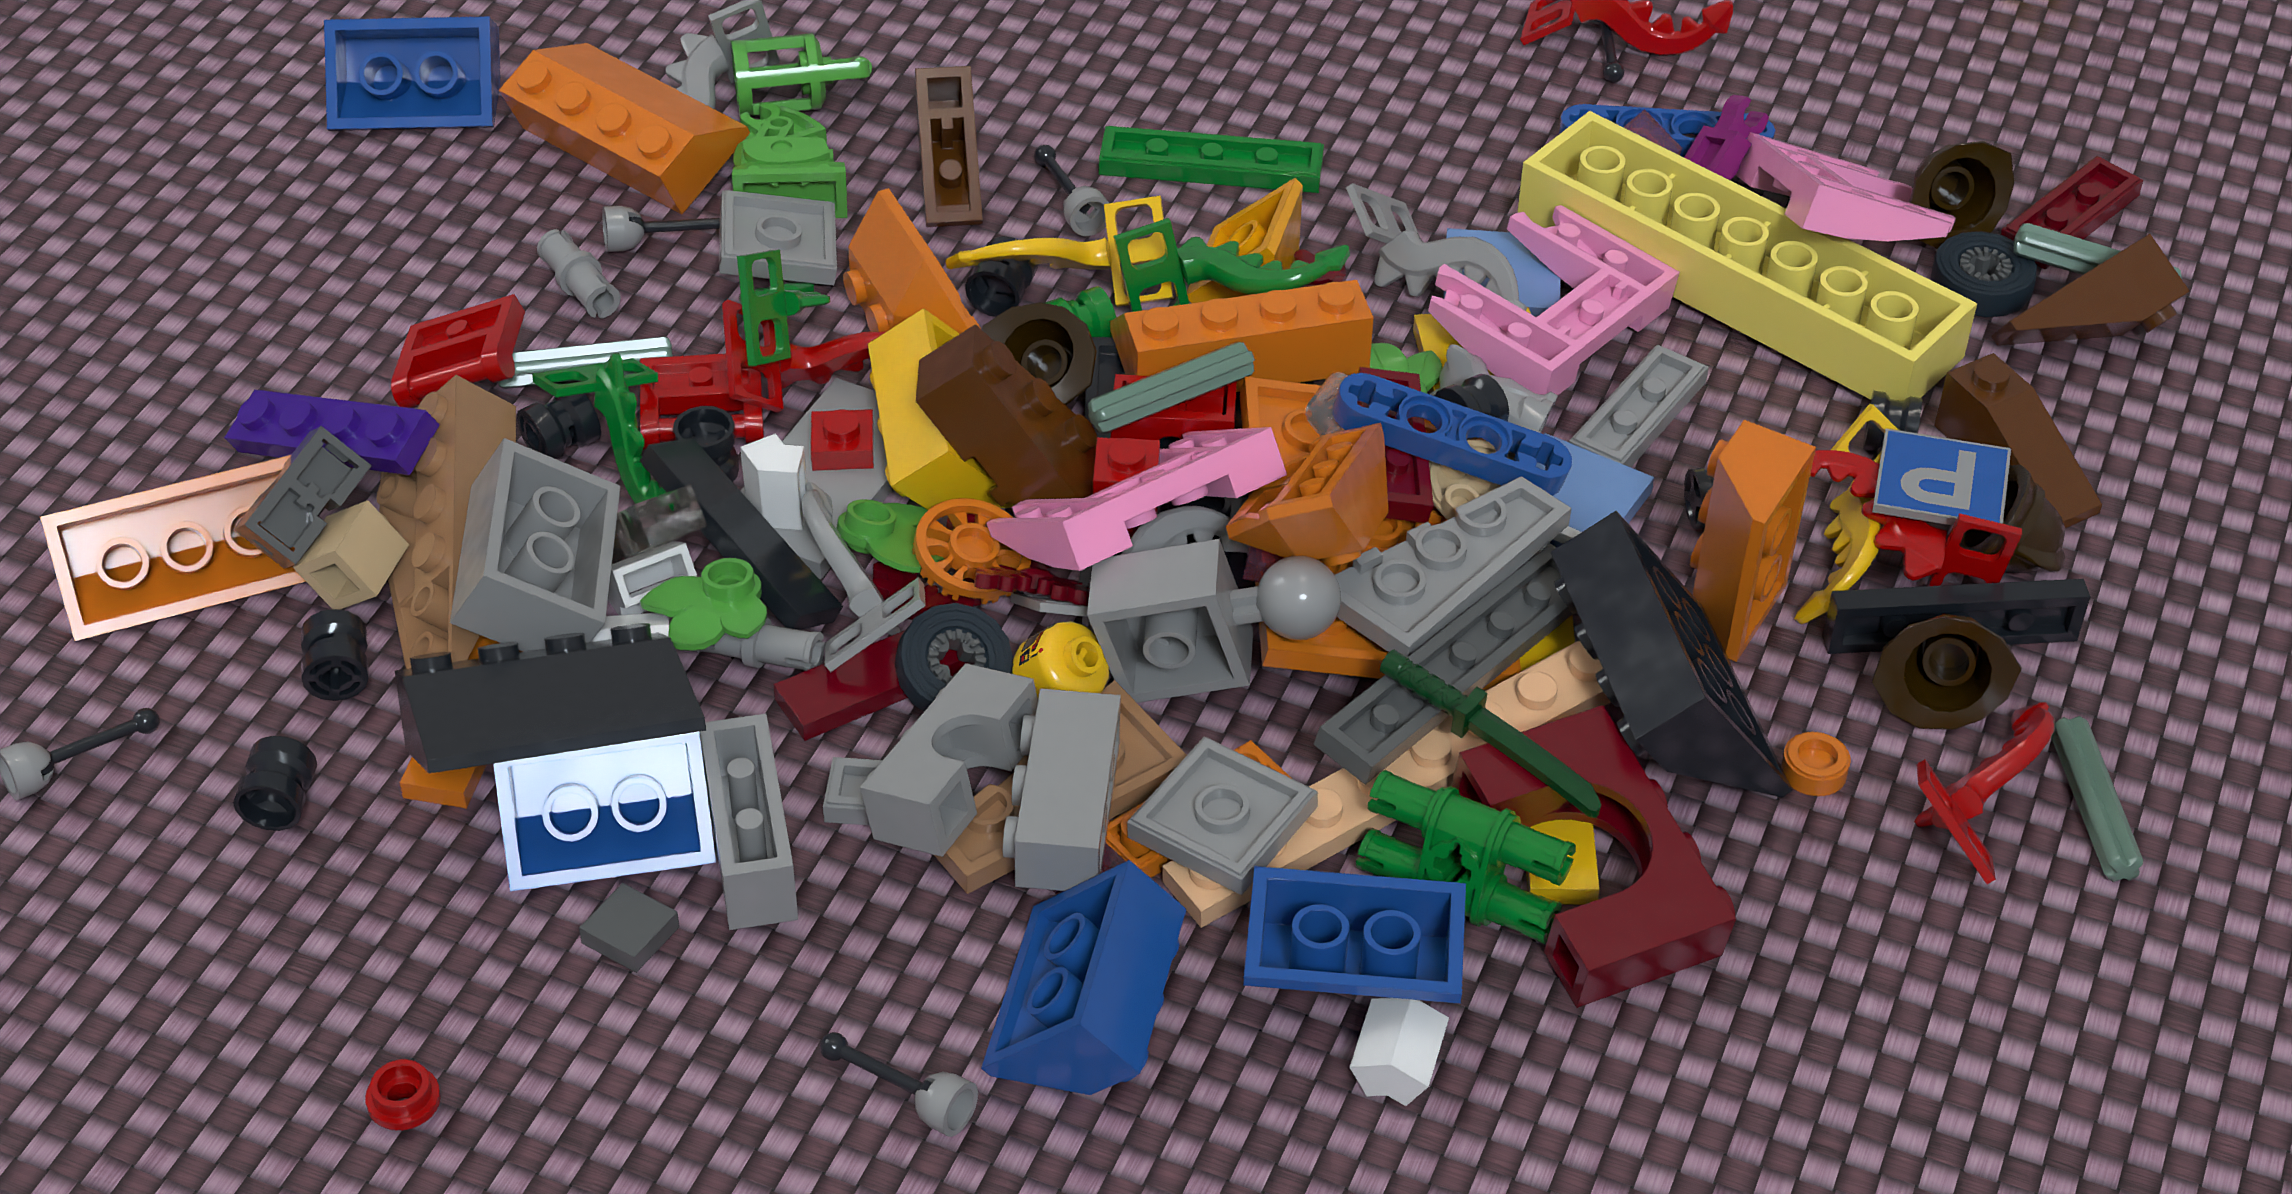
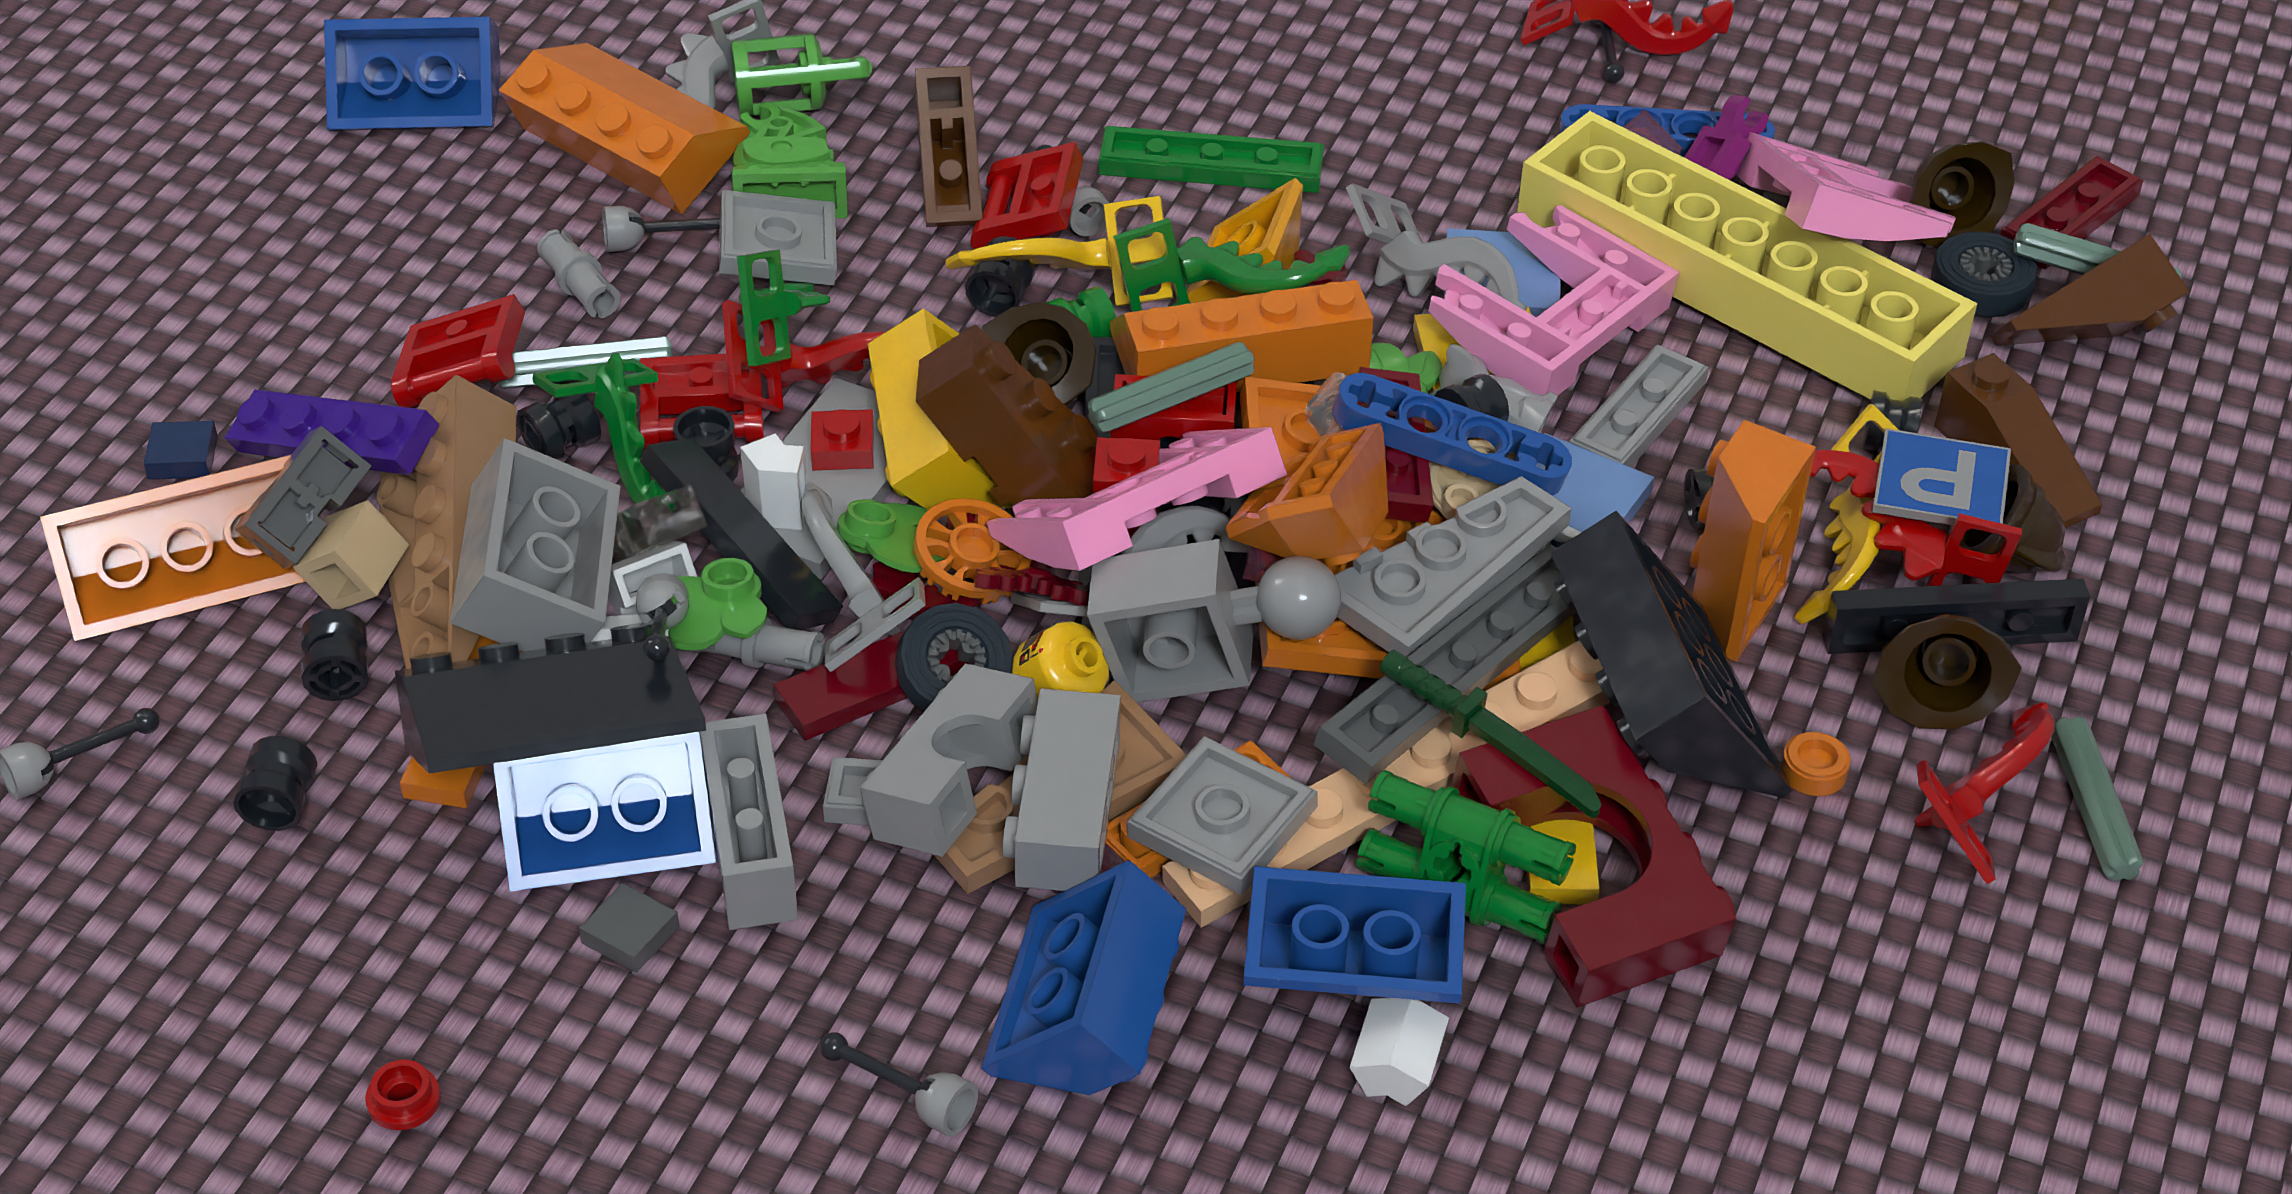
orange wedge [843,188,981,334] -> none
none -> dark blue tile [144,421,218,479]
none -> light grey hinge [636,573,689,661]
none -> red plate [970,142,1084,249]

